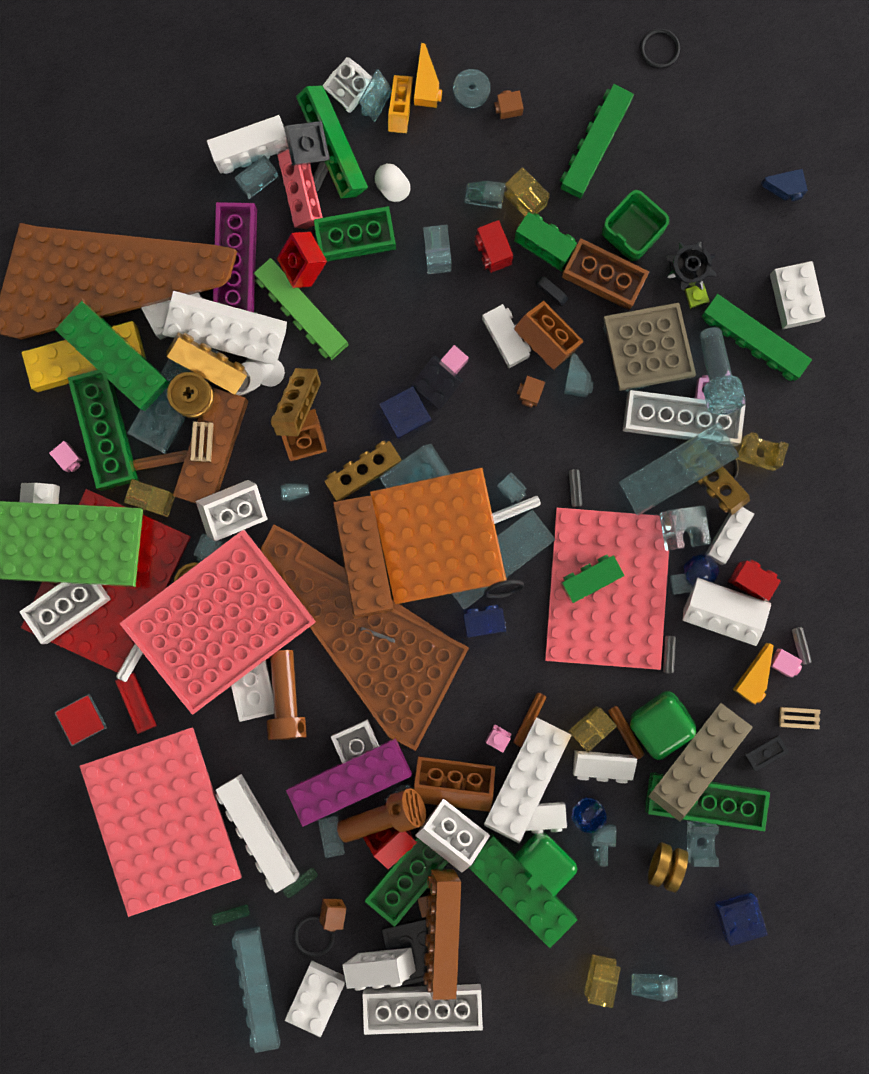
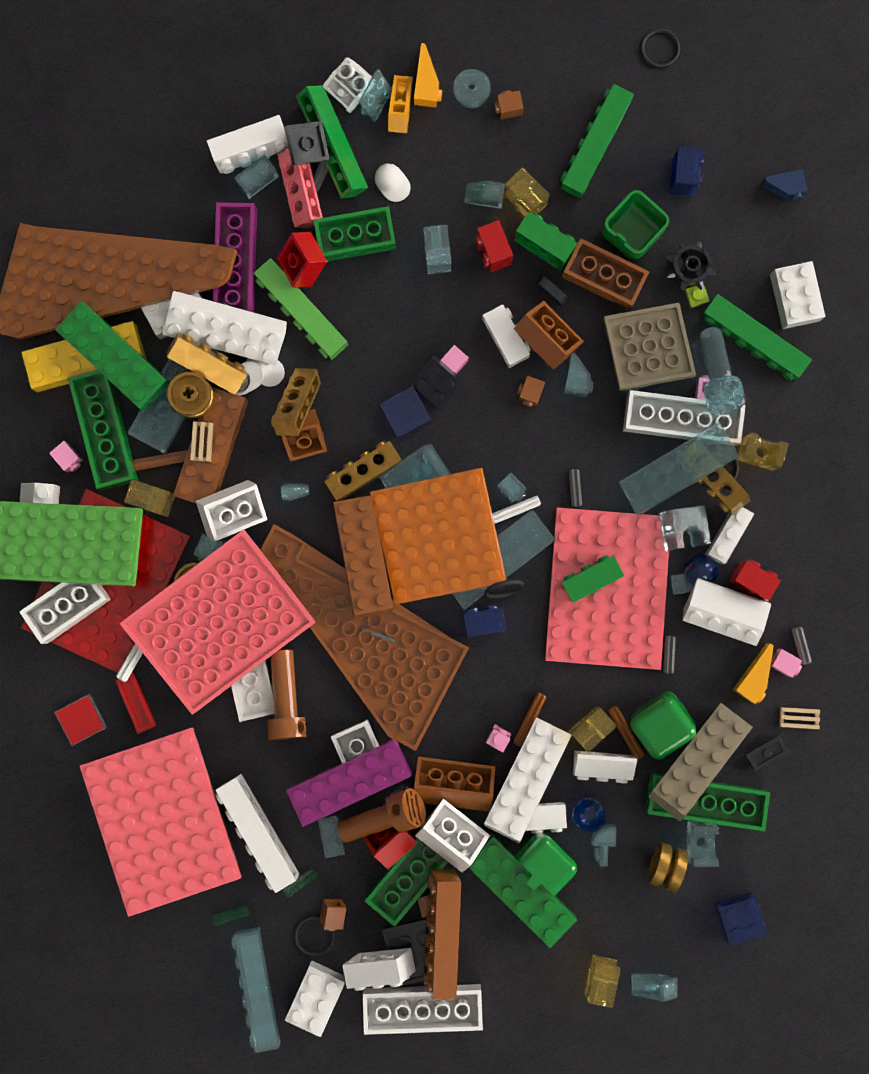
none -> clear blue brick [670,145,704,196]

